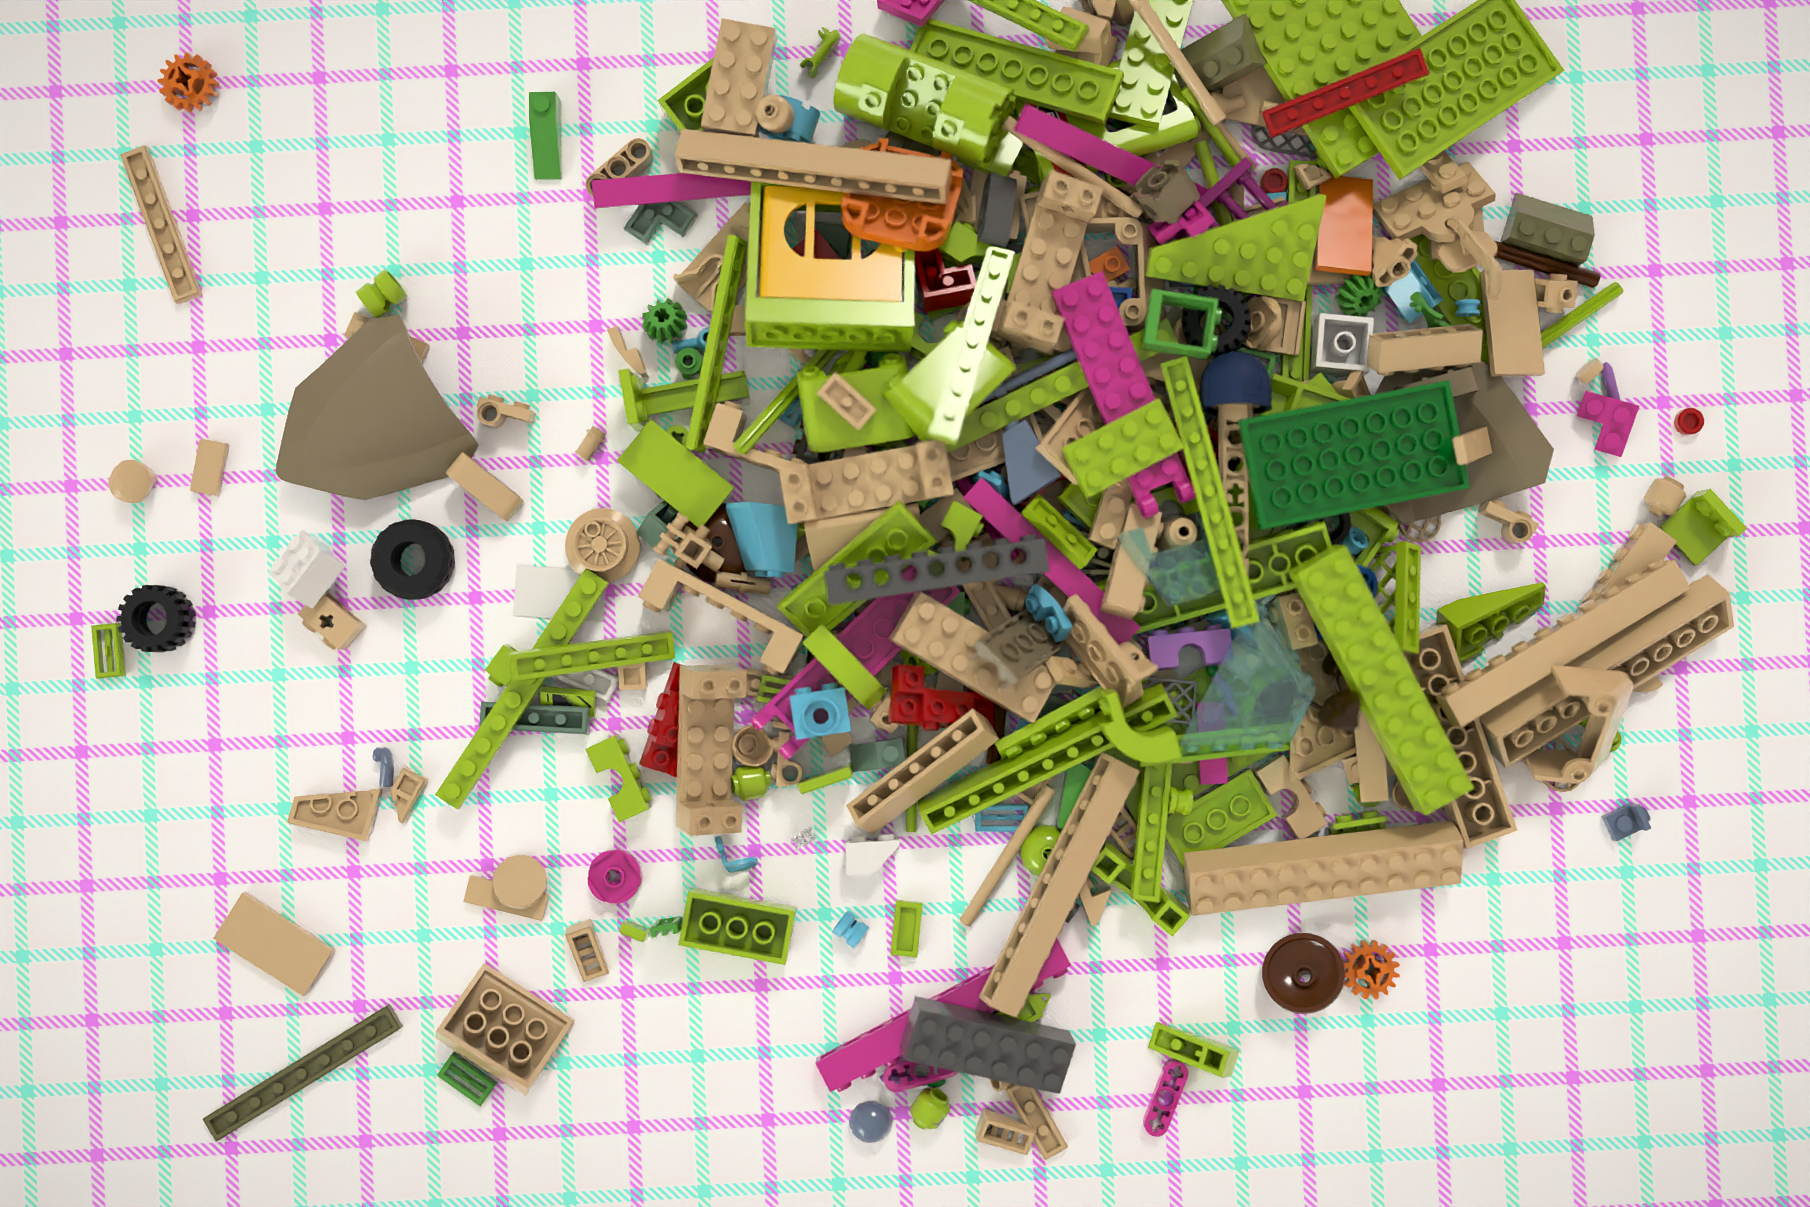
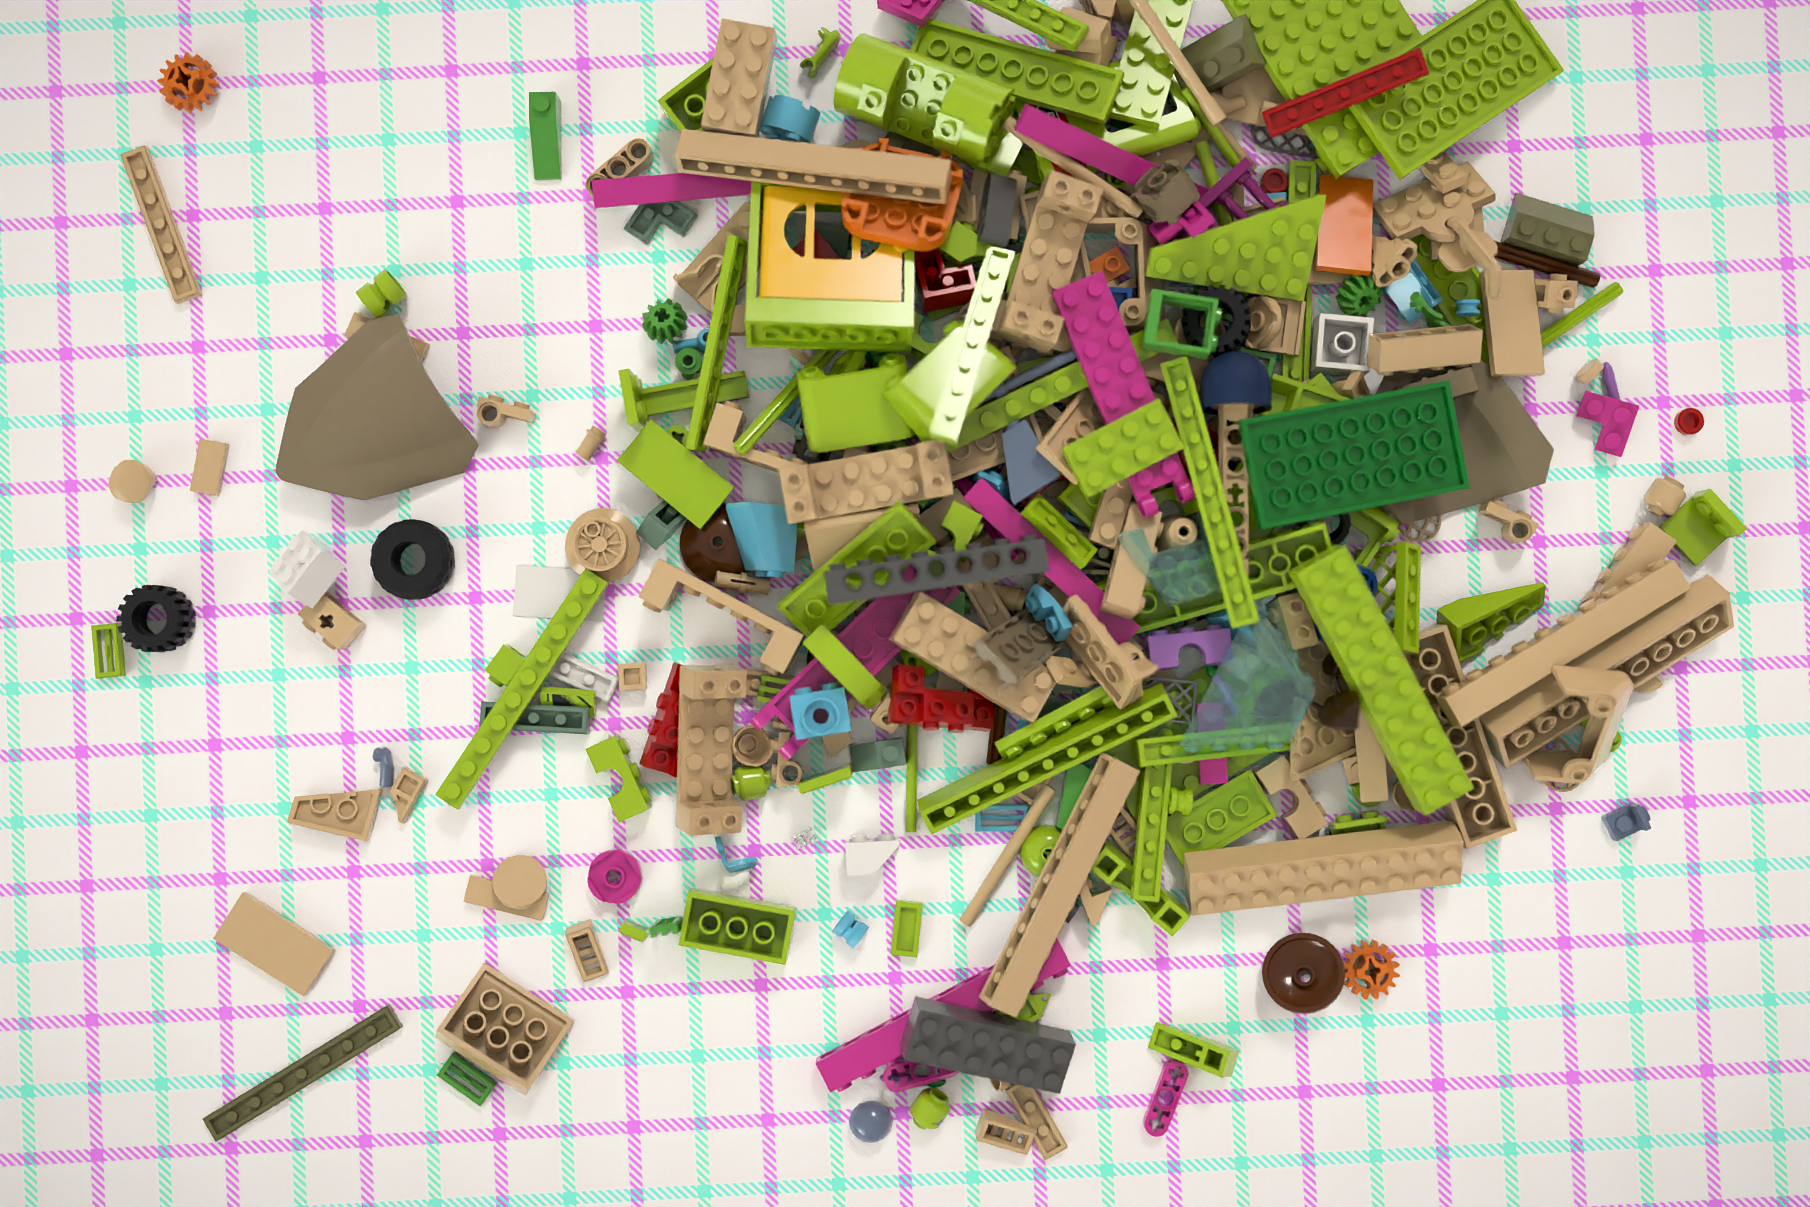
tan beam [445,452,524,522] -> none
lime plate [509,630,675,681] -> none
tan slope [607,326,649,378] -> none
tan piece [653,512,724,572] -> none
tan head [756,94,795,133] -> none
tan plate [816,372,877,431] -> none
tan brick [846,709,999,834] -> none
lime arch [1097,688,1182,763] -> none
tan tile [1293,163,1331,192] -> none
medium azure bush [1341,527,1368,555] -> none
tan tile [1452,427,1493,465] -> none

